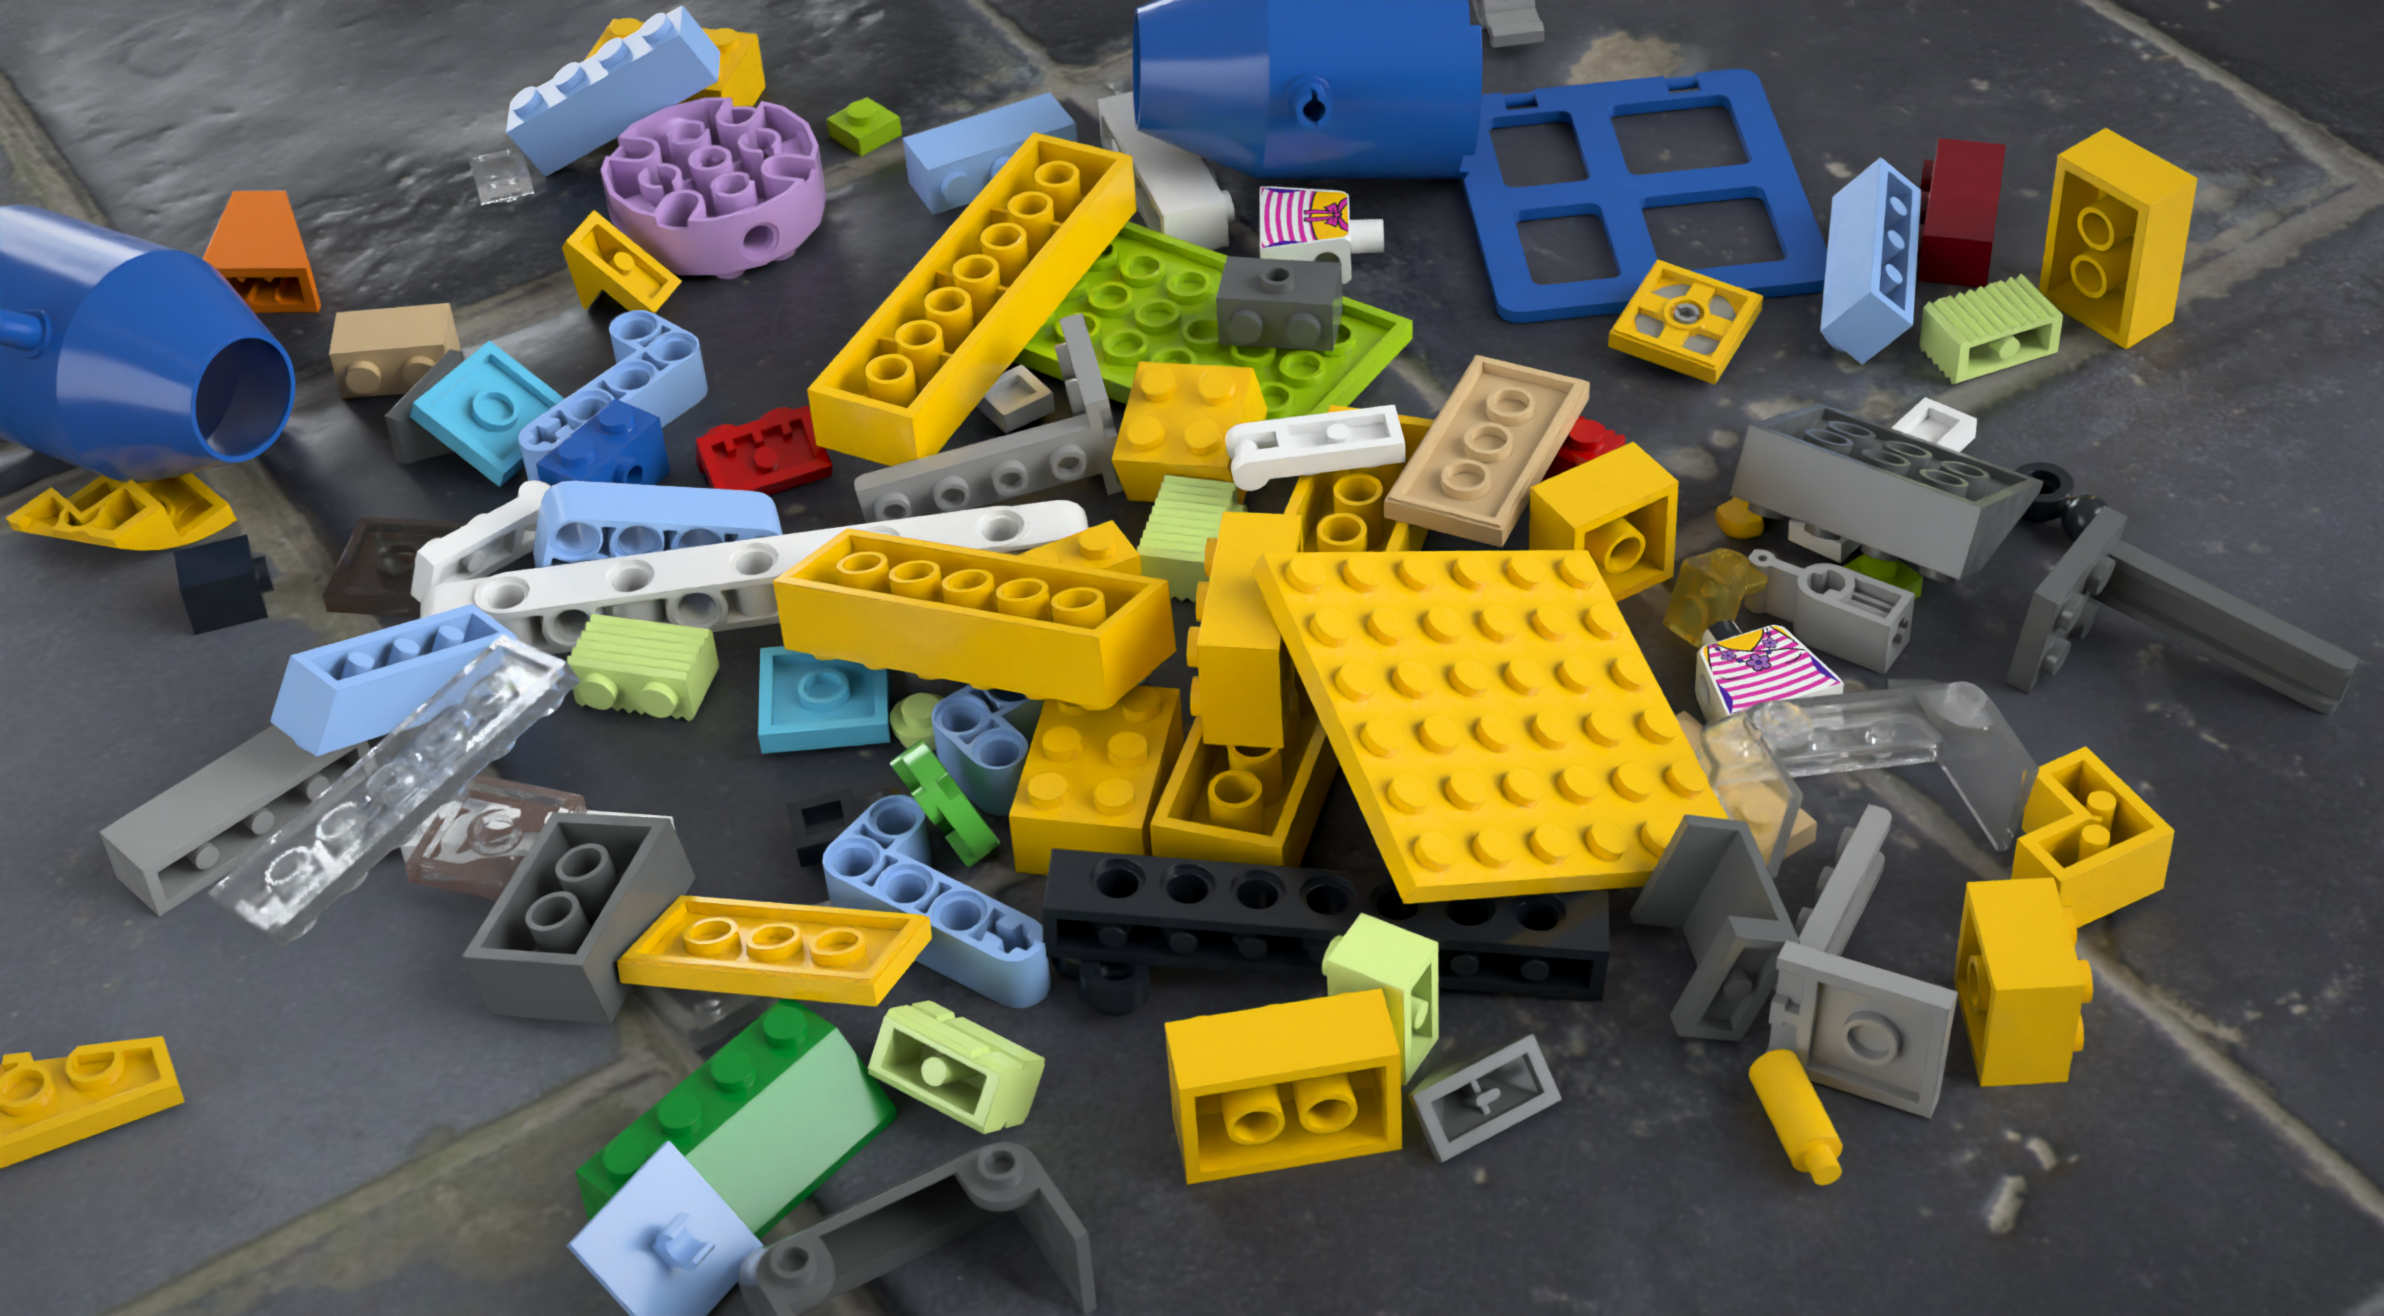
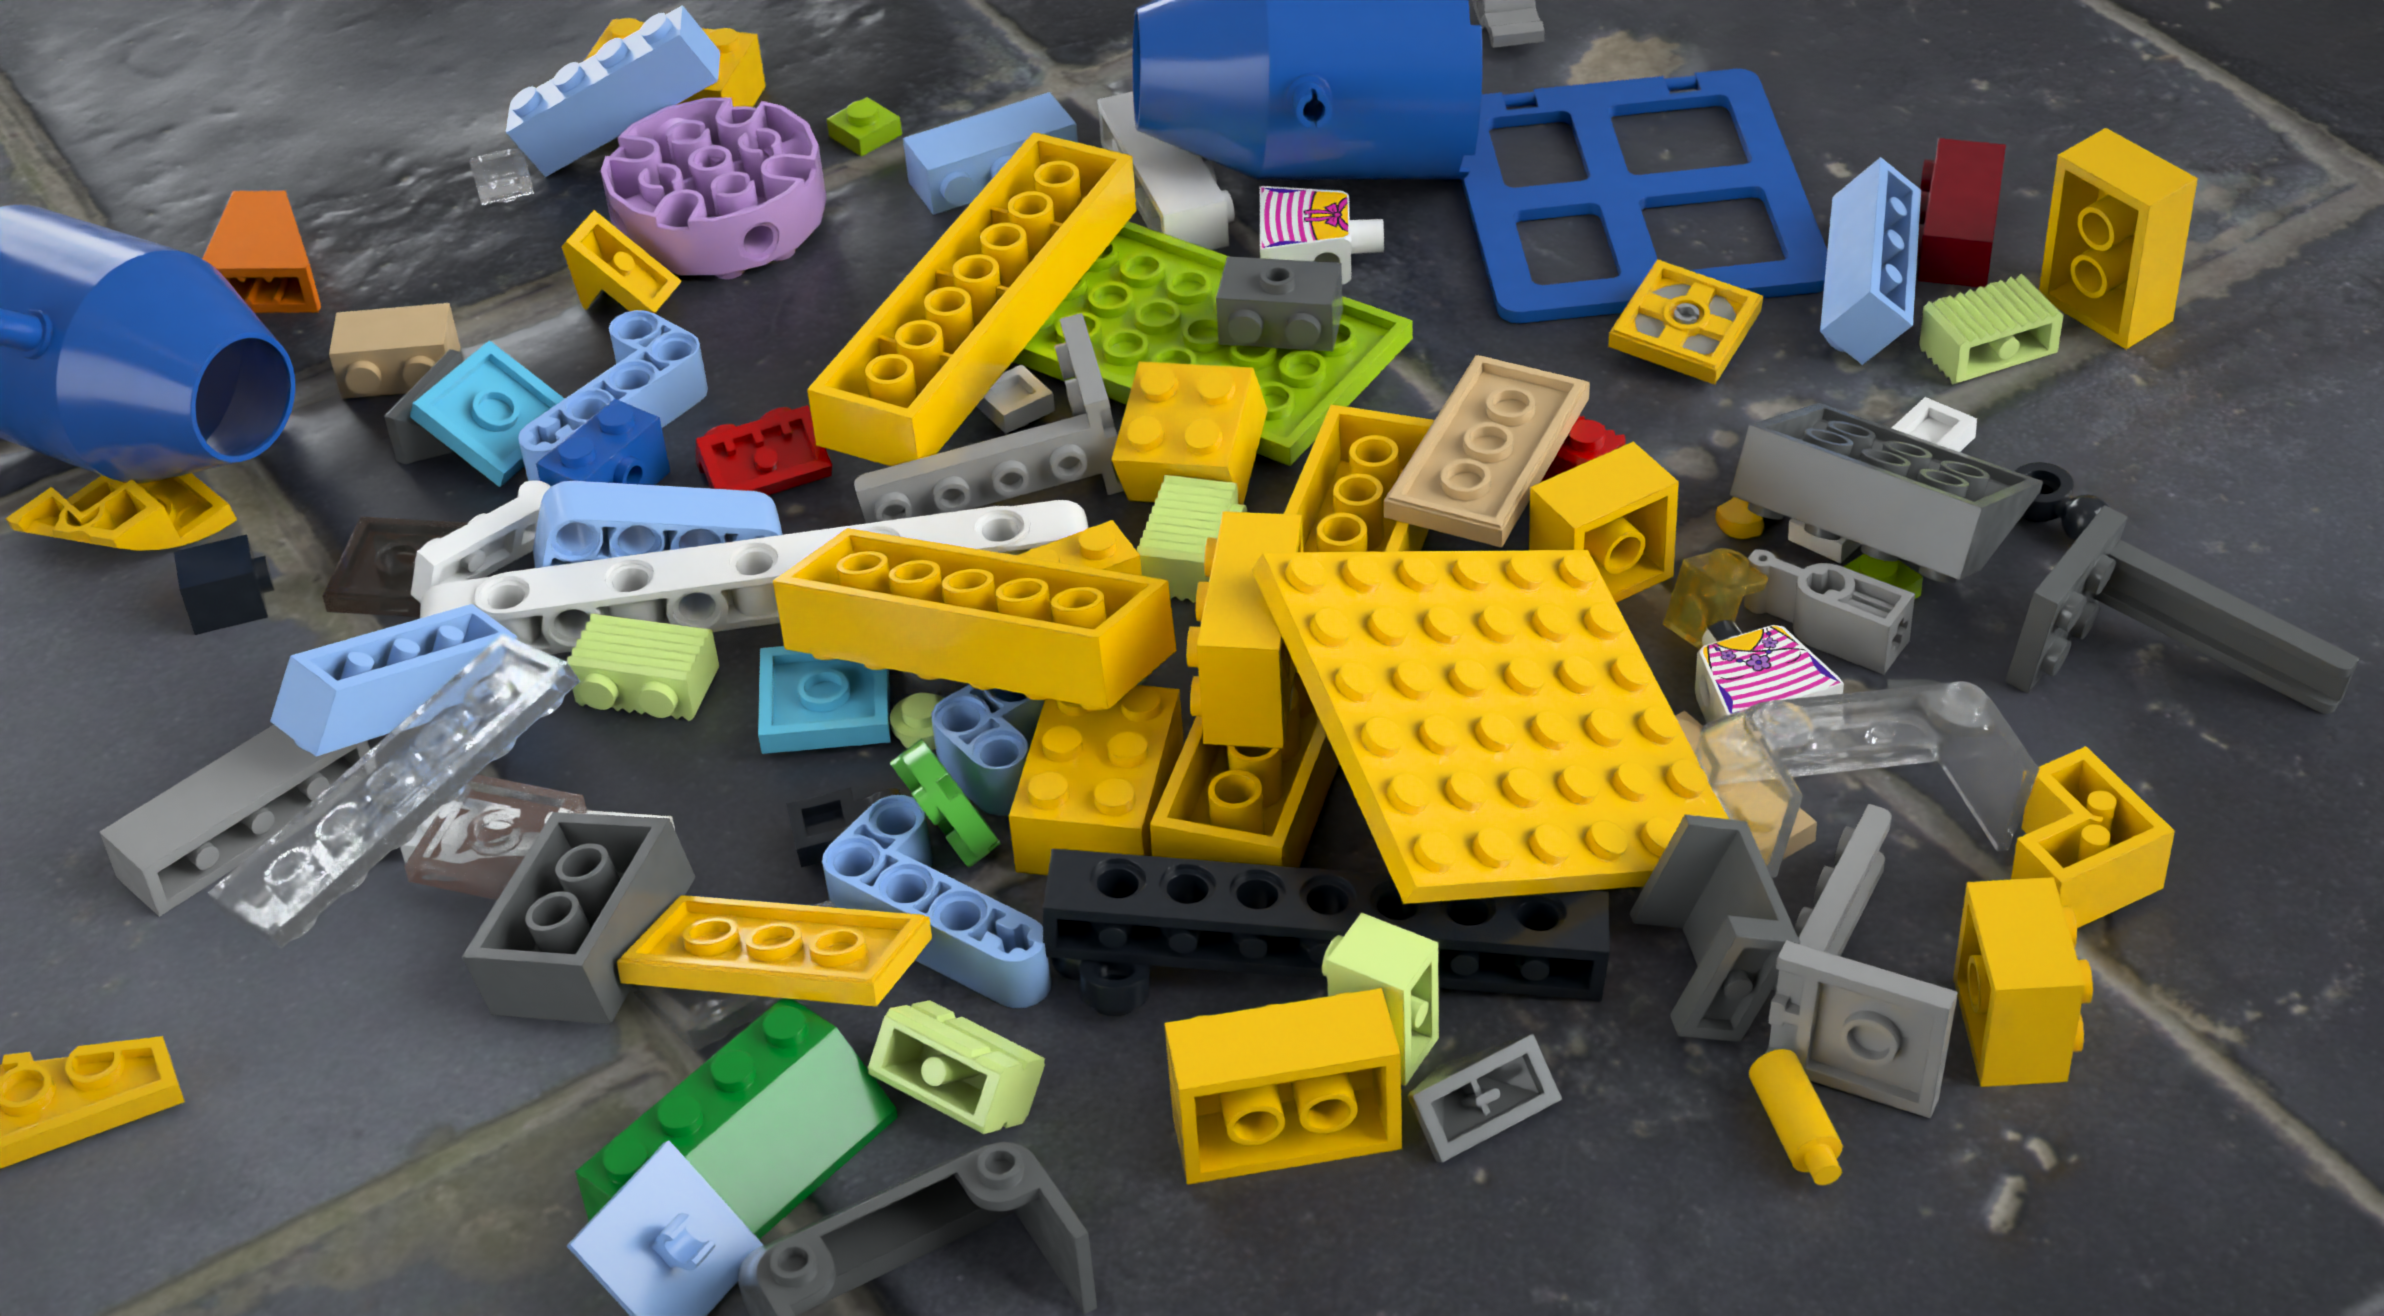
white plate [1225,405,1406,491] -> none

